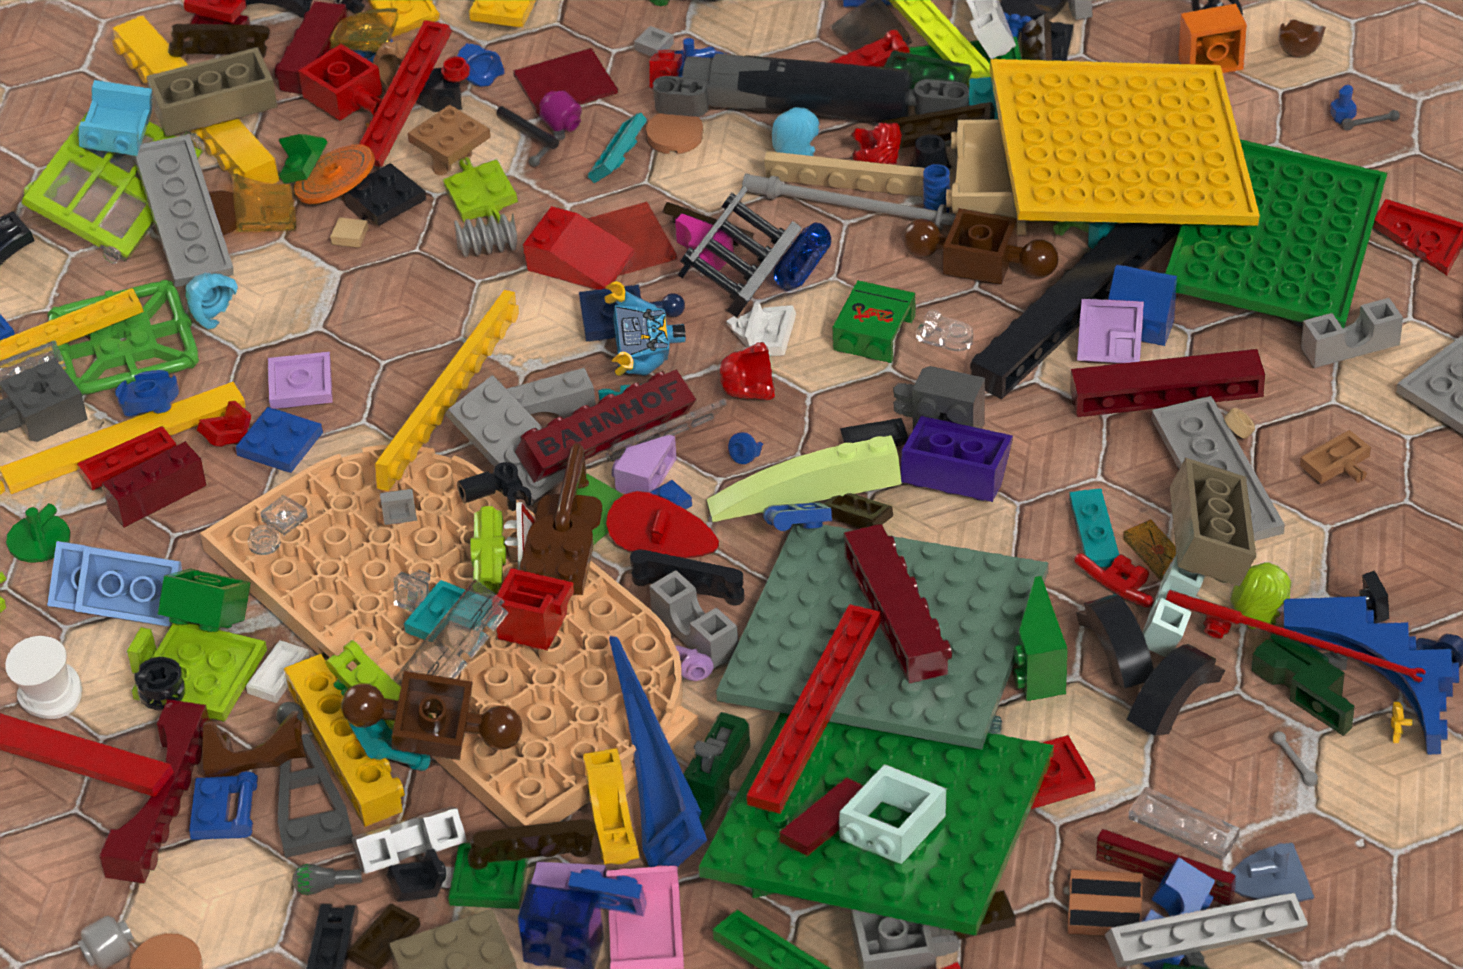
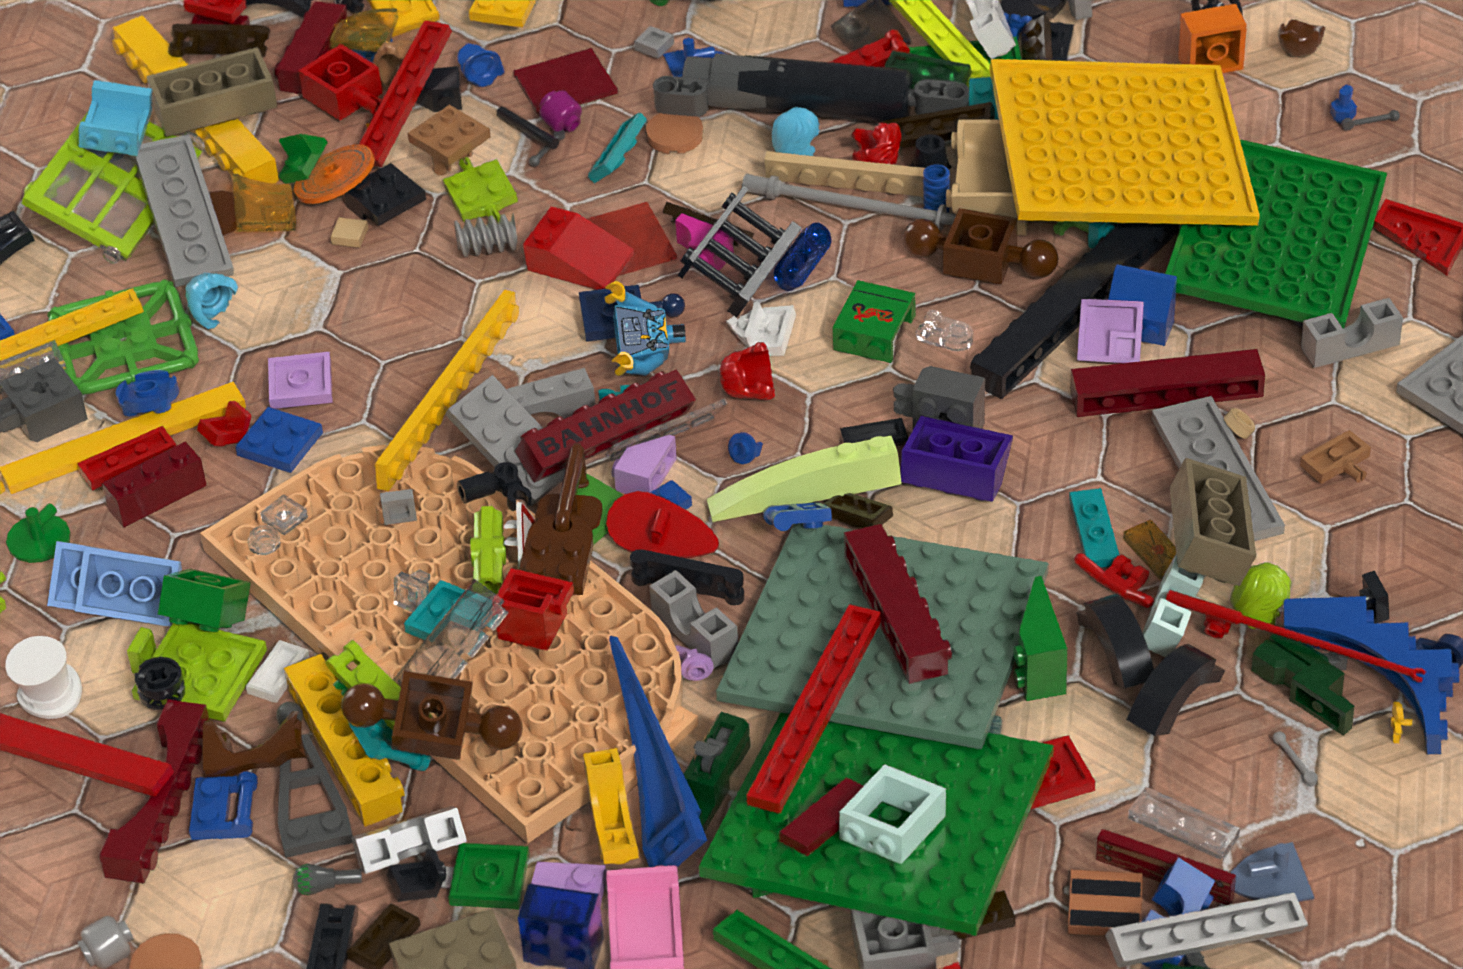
red plate [441,56,470,82] -> none
dark brown plate [468,819,596,869] -> none
blue plate [568,869,647,916] -> none
red bracket [649,49,682,89] -> none

